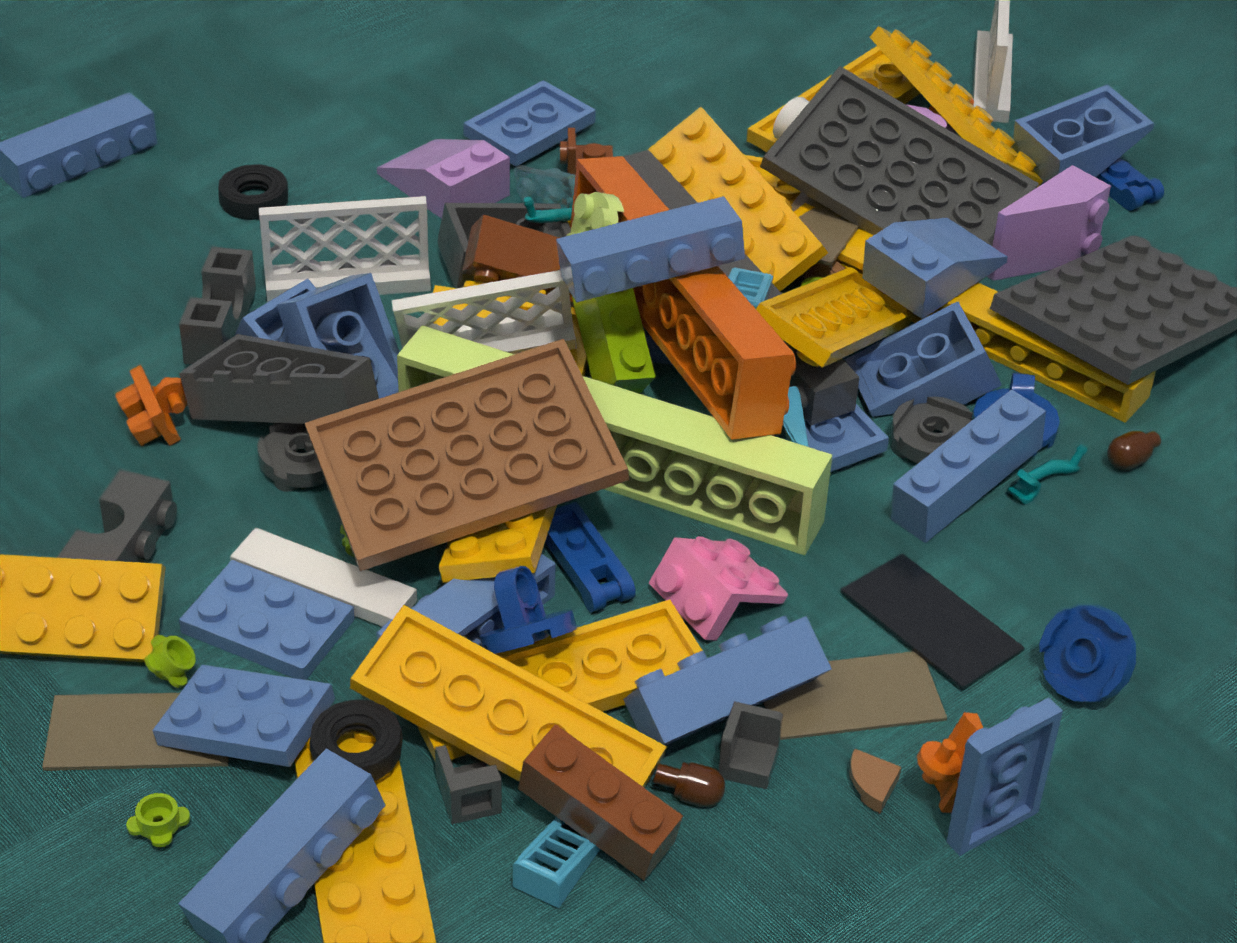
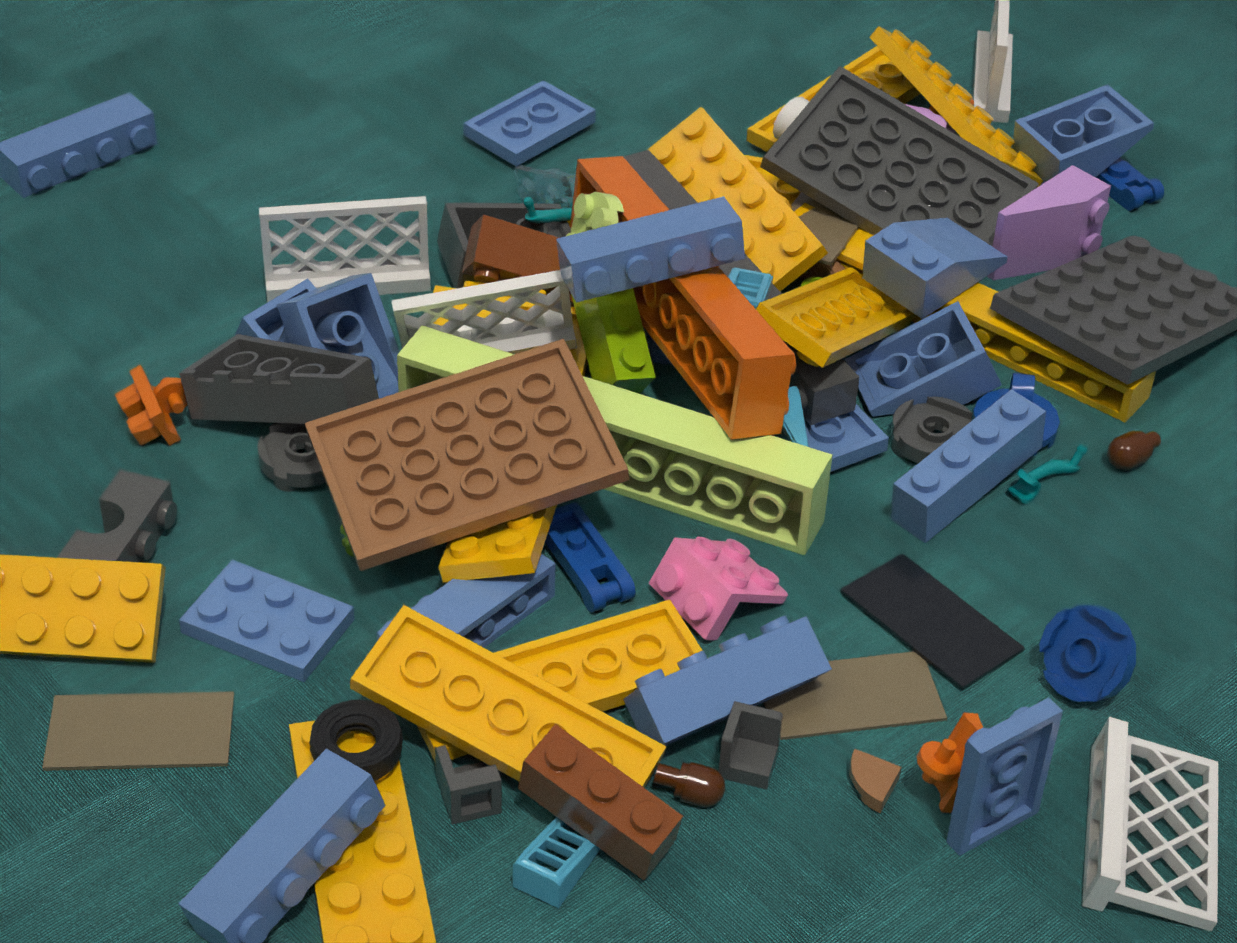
lime plate [126,793,190,847] -> none
lime plate [145,635,196,688] -> none
medium blue plate [152,664,335,767] -> none
dark grey arch [179,247,256,364] -> none
black tyre [218,164,289,220] -> none
white tile [230,528,417,627] -> none
lavender slope [377,139,510,219] -> none
blue tile [479,566,578,654] -> none
dark orange bracket [560,128,613,179] -> none
none -> white fence [1082,717,1218,931]

